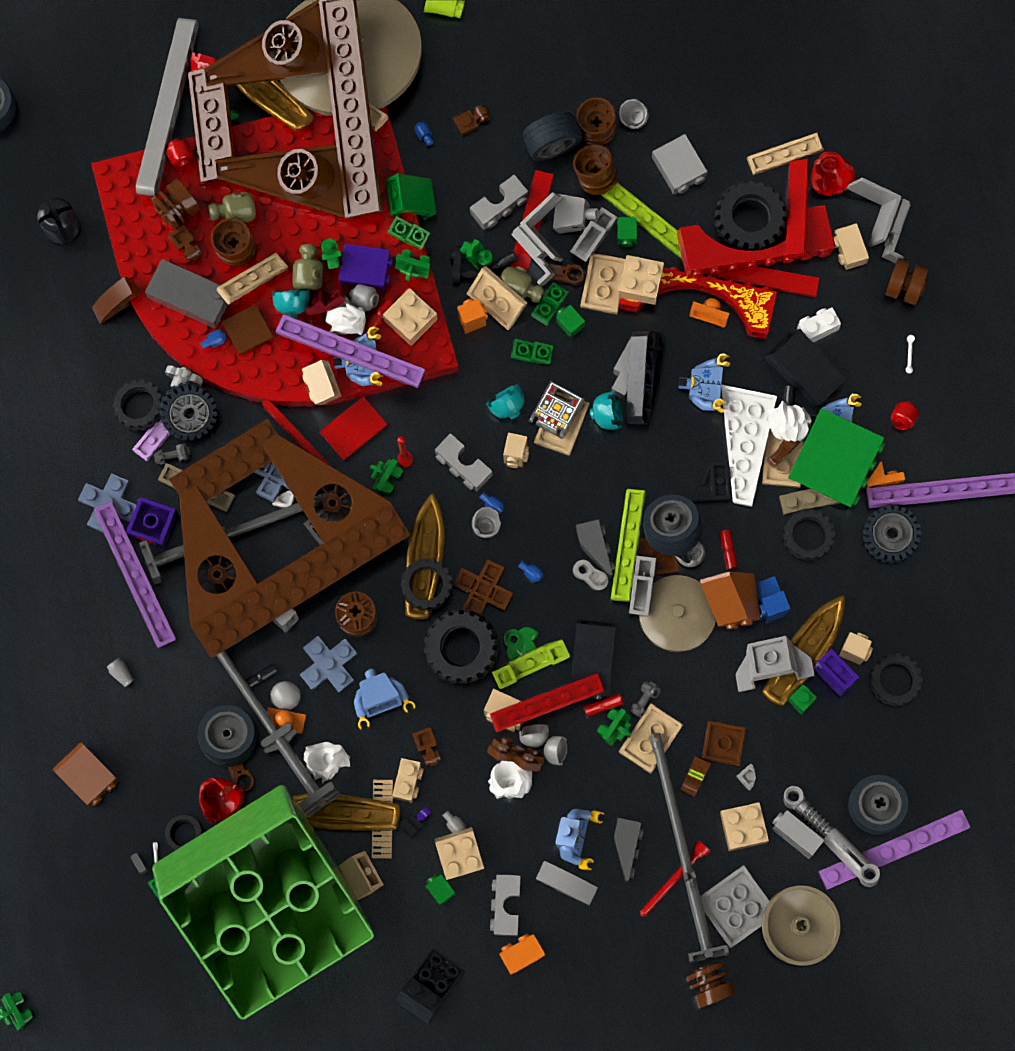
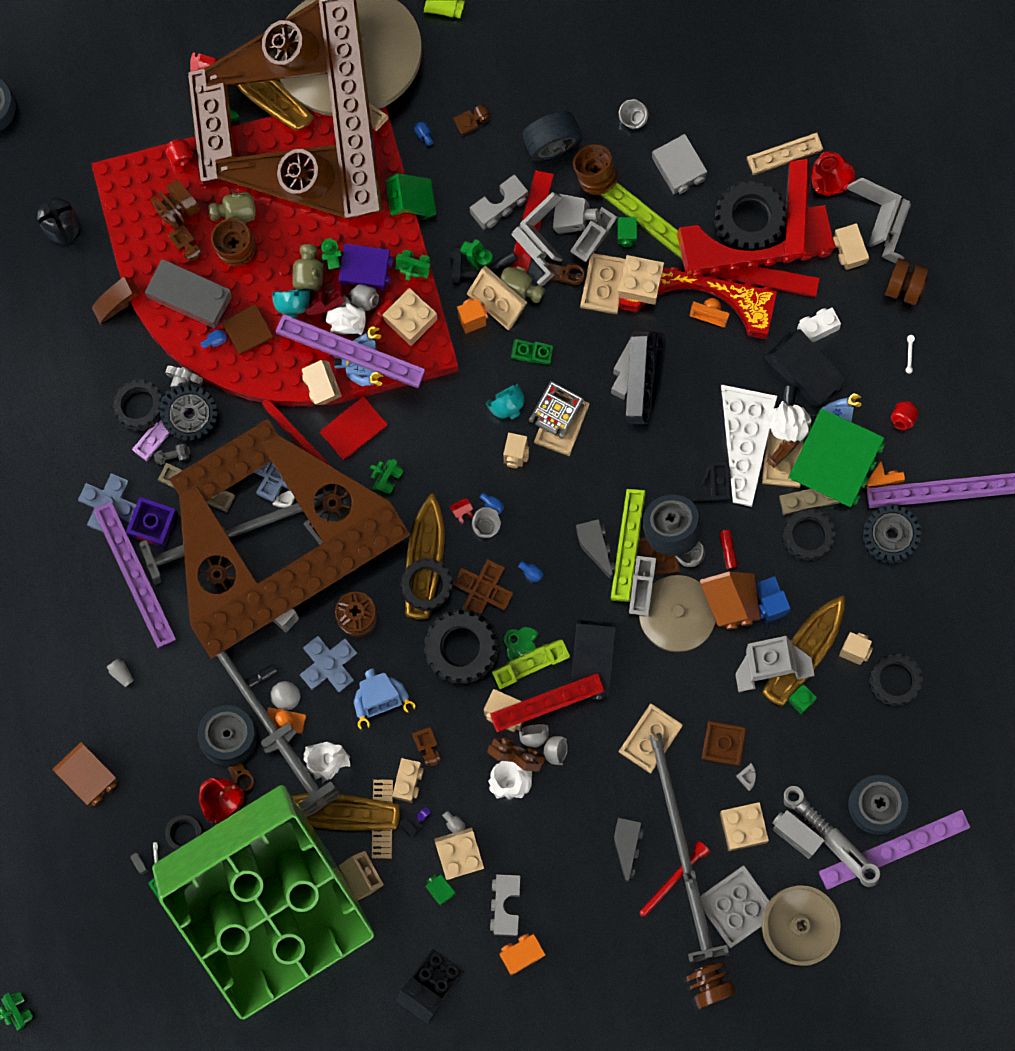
light grey beam [136,18,198,196] -> none
tan tile [217,253,288,305] -> none
green slope [387,216,430,250] -> none
red piece [397,436,413,468] -> none
light grey arch [435,433,493,491] -> none
green slope [531,282,569,326] -> none
light grey slope [536,861,598,906] -> none
green brick [556,305,585,338] -> none
medium blue torso [556,809,604,870] -> none
light grey piece [573,560,608,591] -> none
reddish brown wheel [576,97,617,145] -> none
red piece [584,693,624,717] -> none
teal cylinder [590,391,623,430] -> none
green hips [597,708,632,746] -> none
dark grey bar [630,681,660,717] -> none
medium blue torso [678,354,730,413] -> none
reddish brown leg [680,756,711,797] -> none
dark purple panel [814,649,859,697] -> none
none -> red tile [449,498,473,523]

